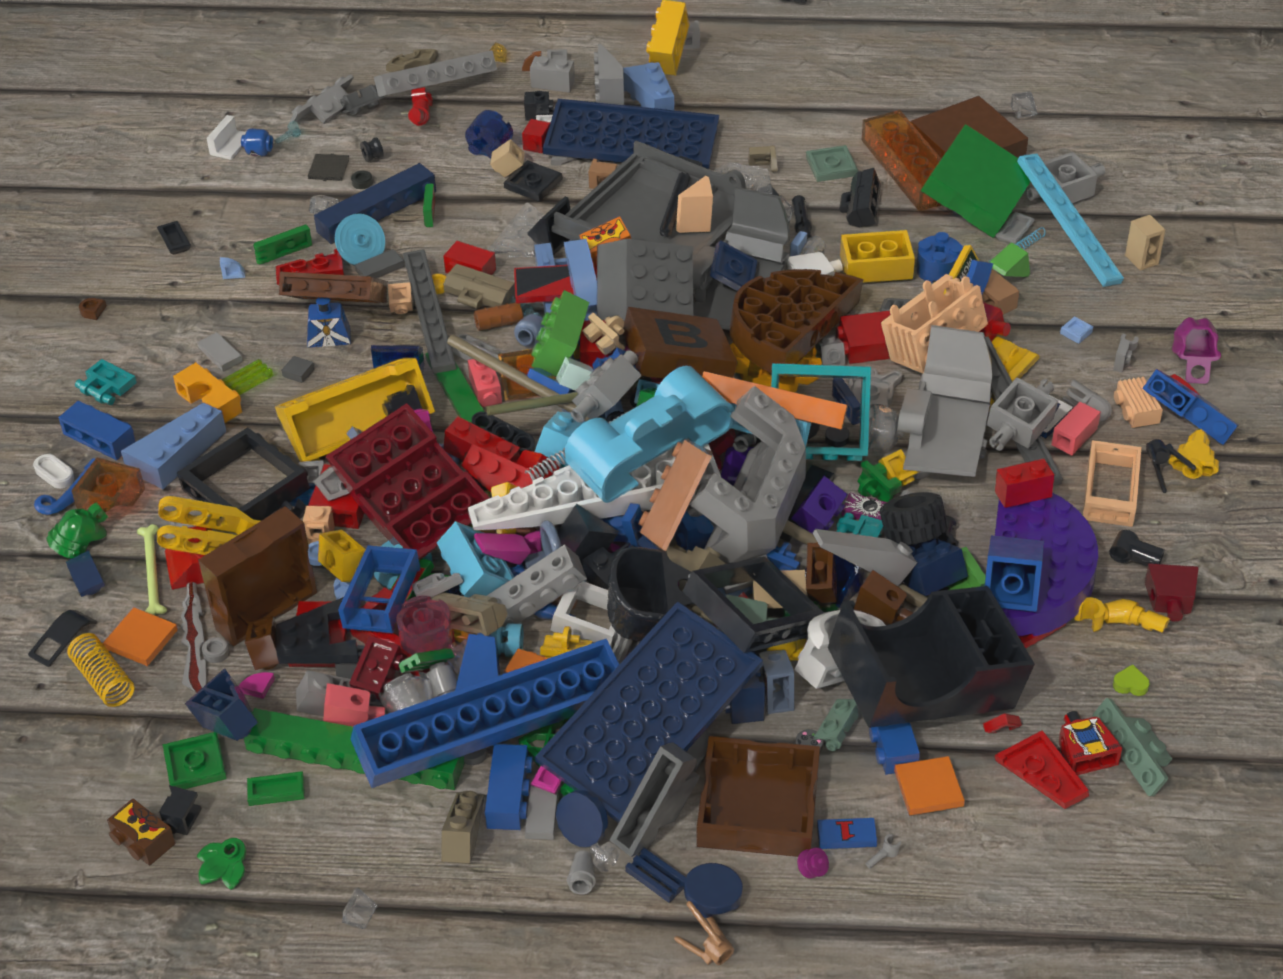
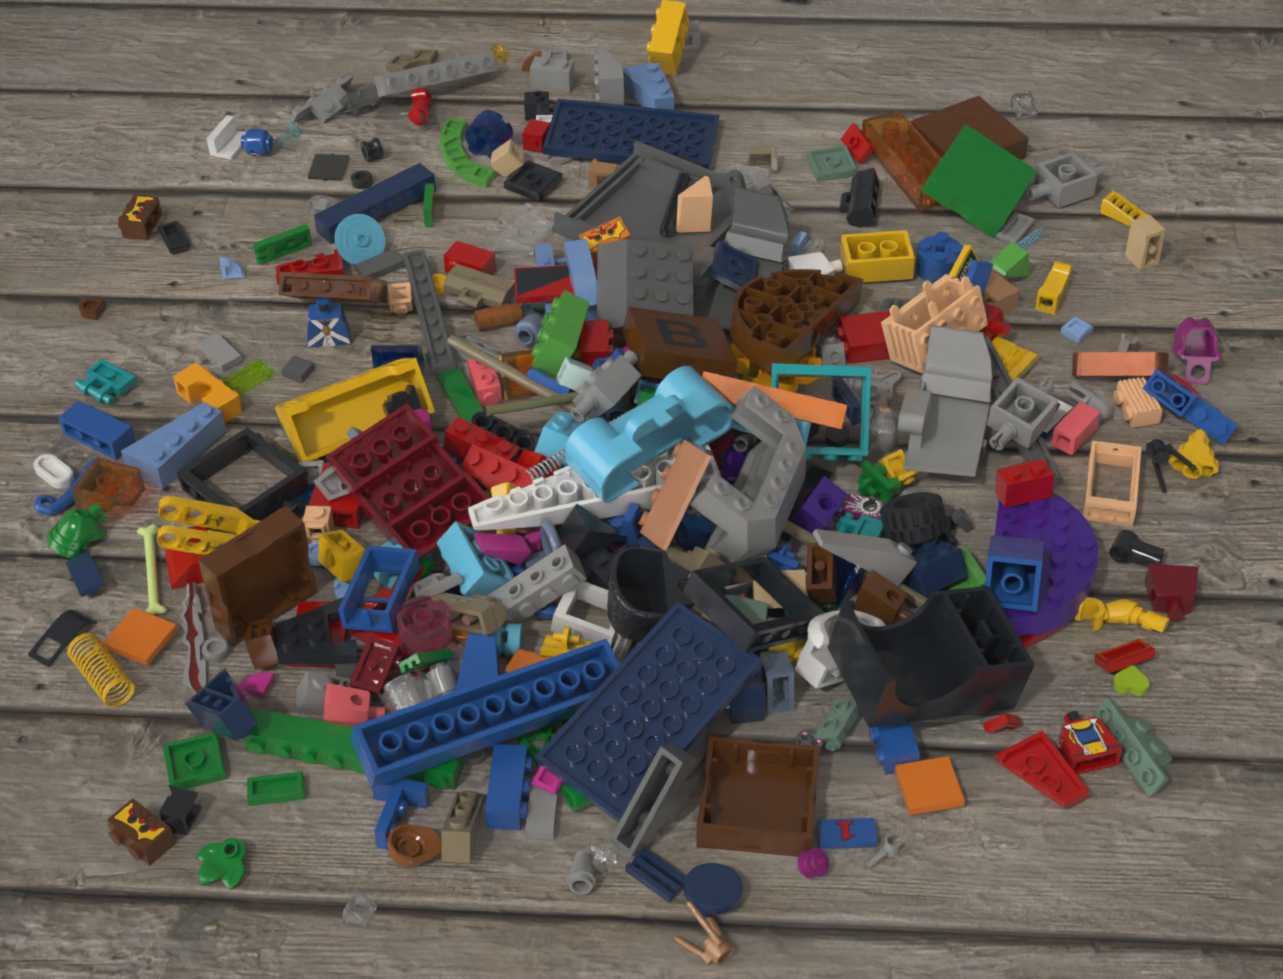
black slope [527,196,571,255] -> none
dark blue tile [556,790,608,847] -> none
tan hips [583,313,625,356] -> none
black pin [792,195,812,245] -> none
medium azure tile [1017,154,1124,287] -> none
none -> reddish brown brick [118,194,162,240]
none -> blue bracket [372,778,430,850]
none -> dark orange hat [387,824,442,868]
none -> bright green tile [440,117,496,188]
none -> red plate [841,123,875,165]
none -> dark grey tile [951,508,973,533]
none -> yellow leg [1035,261,1073,315]
none -> beam [1072,352,1169,378]
none -> red tile [1094,639,1155,673]
none -> yellow slope [1100,191,1148,226]

